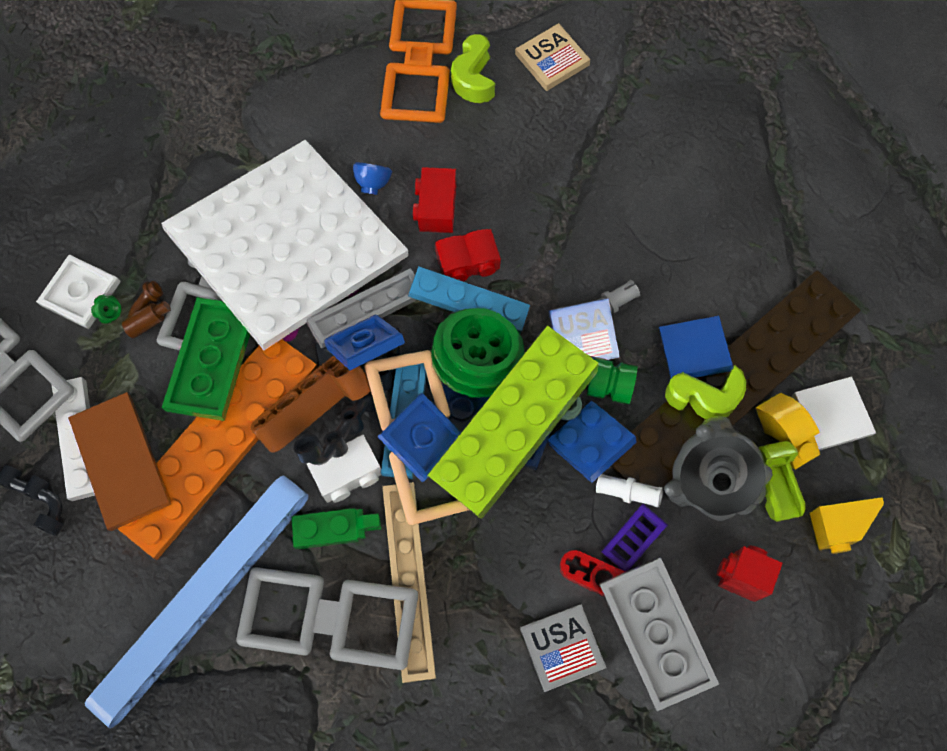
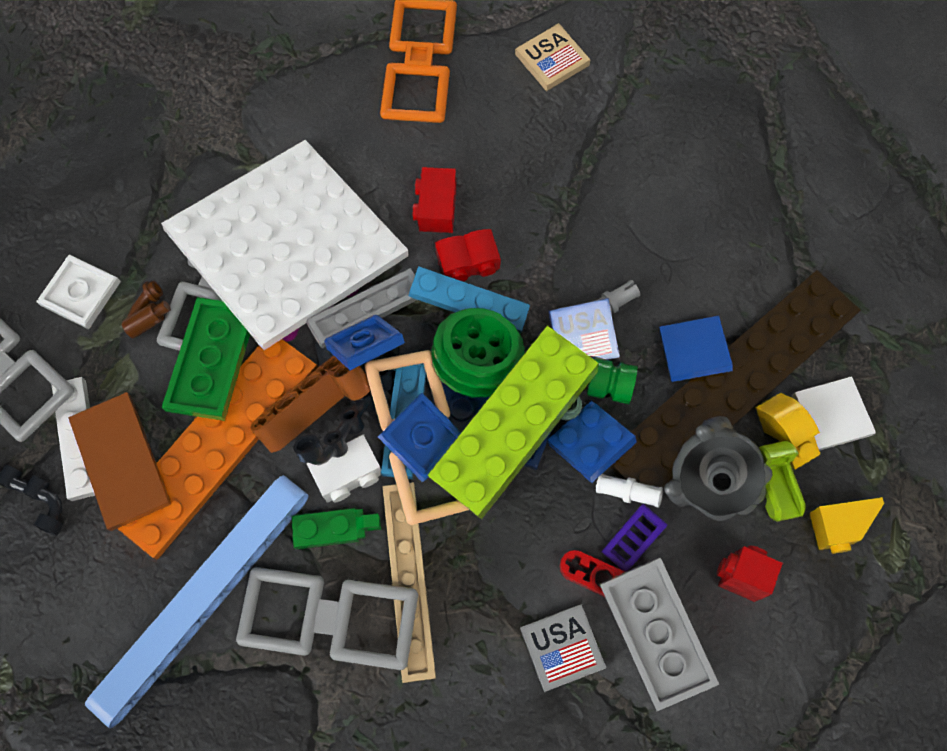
green plate [91,295,121,324] -> none
blue brick [353,162,392,195] -> none
lime animal [451,34,495,103] -> none
lime animal [665,365,746,419] -> none

